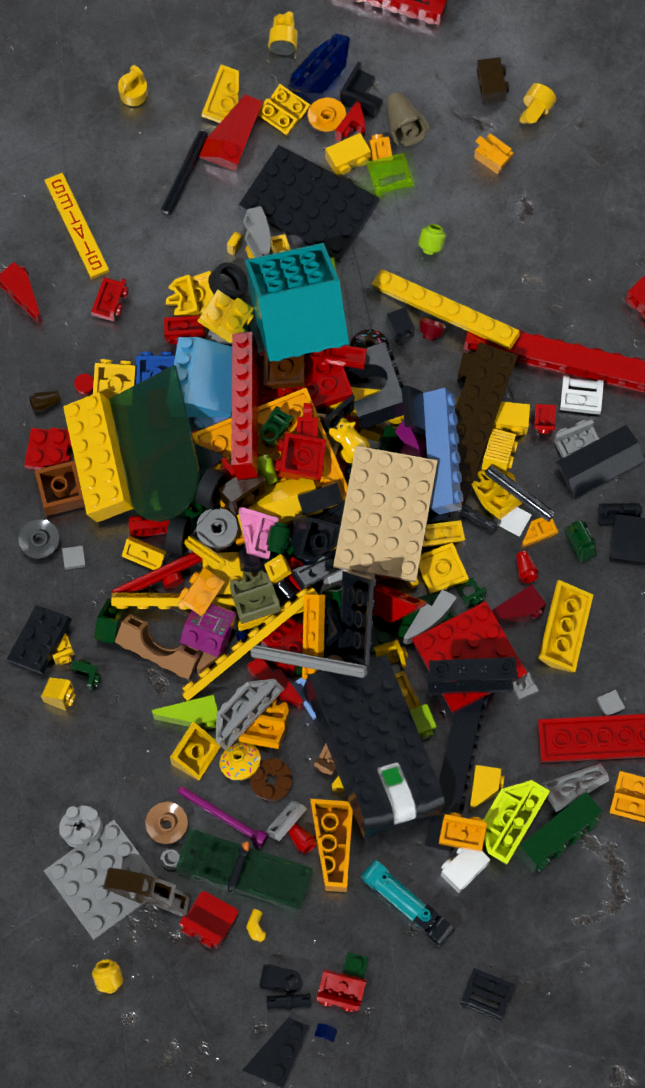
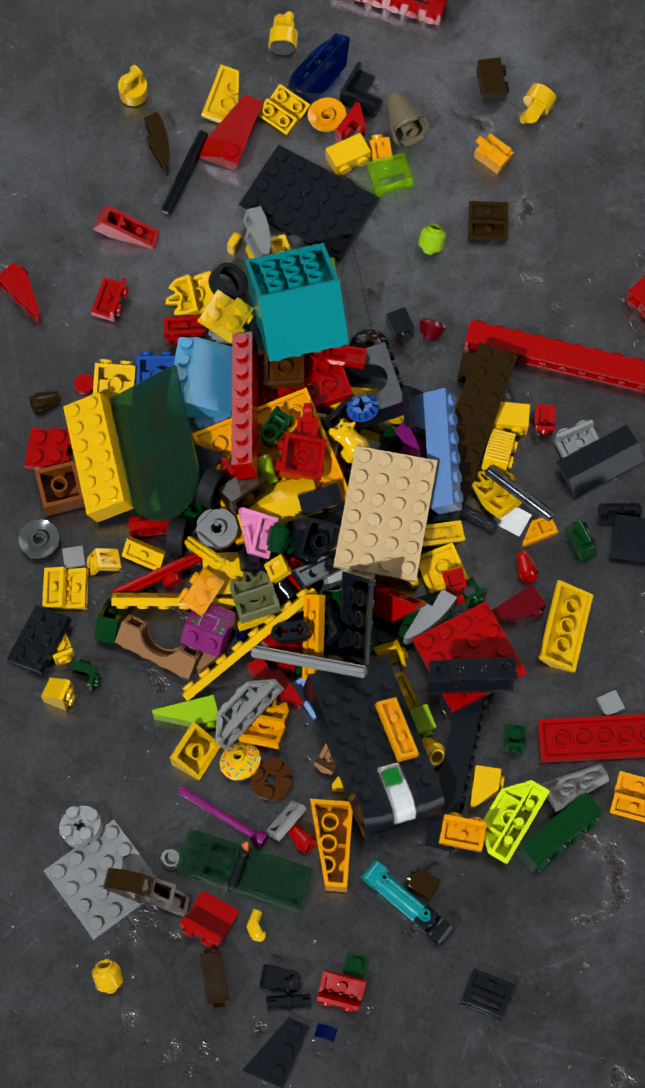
yellow tile [44,173,109,280] -> none
medium nougat dish [145,802,188,844] -> none
yellow plate [371,269,520,350] -> none
white brick [441,848,491,893] -> none
light grey tile [513,672,539,701] -> none
white plate [560,375,604,414] -> none
none -> yellow slope [42,567,89,610]
none -> yellow bracket [87,548,121,575]
none -> red slope [93,205,159,249]
none -> dark brown slope [144,111,170,176]
none -> dark brown slope [200,948,231,1010]
none -> black beam [271,621,312,644]
none -> blue gear [346,393,379,422]
none -> light orange tile [375,697,419,762]
none -> dark brown brick [405,867,440,902]
none -> yellow head [421,737,445,768]
none -> red plate [441,566,467,604]
none -> dark brown slope [468,201,508,241]
none -> dark green bracket [503,724,526,755]

